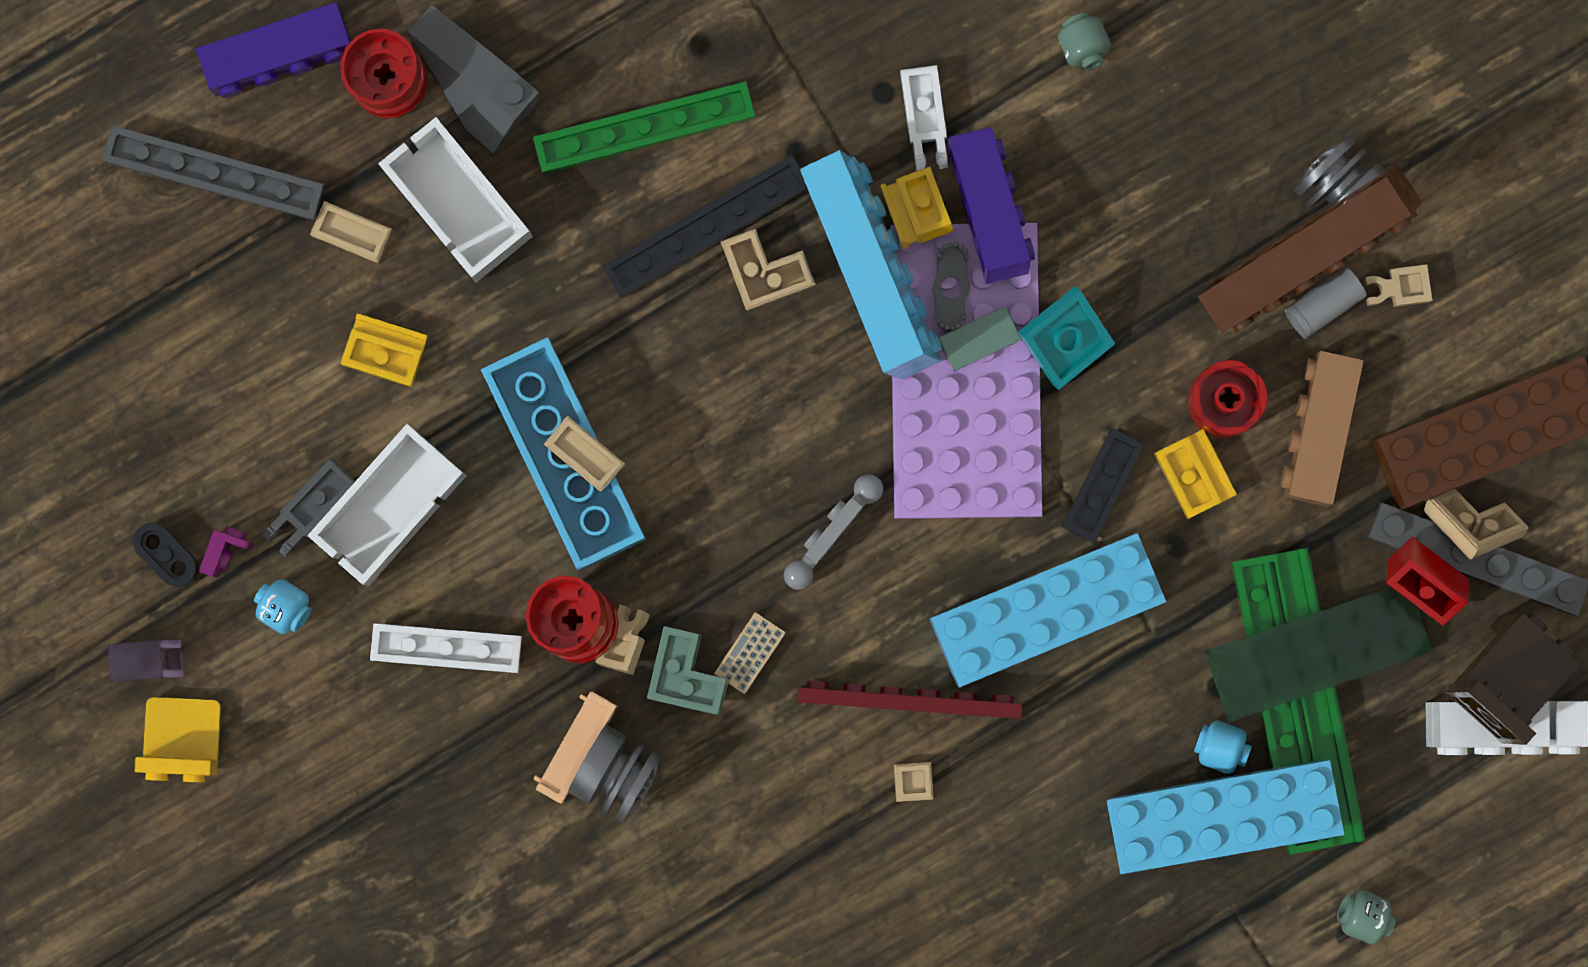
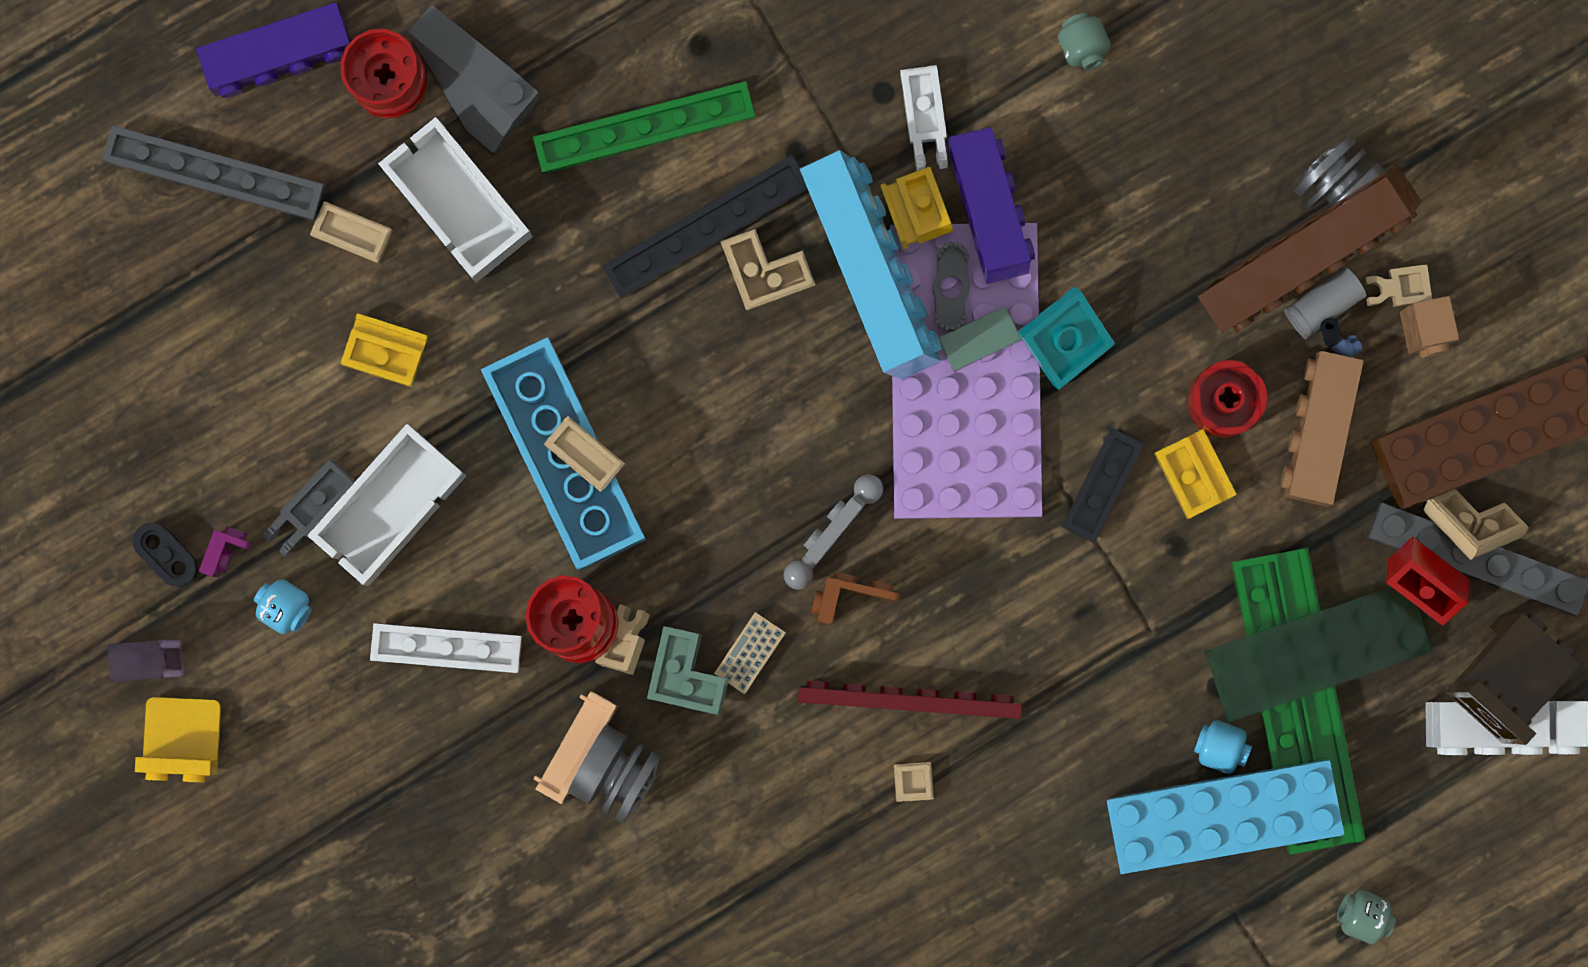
medium azure brick [929,533,1166,687] -> none
none -> dark orange bracket [811,572,900,626]
none -> arm [1320,318,1362,358]
none -> medium nougat brick [1400,296,1459,359]

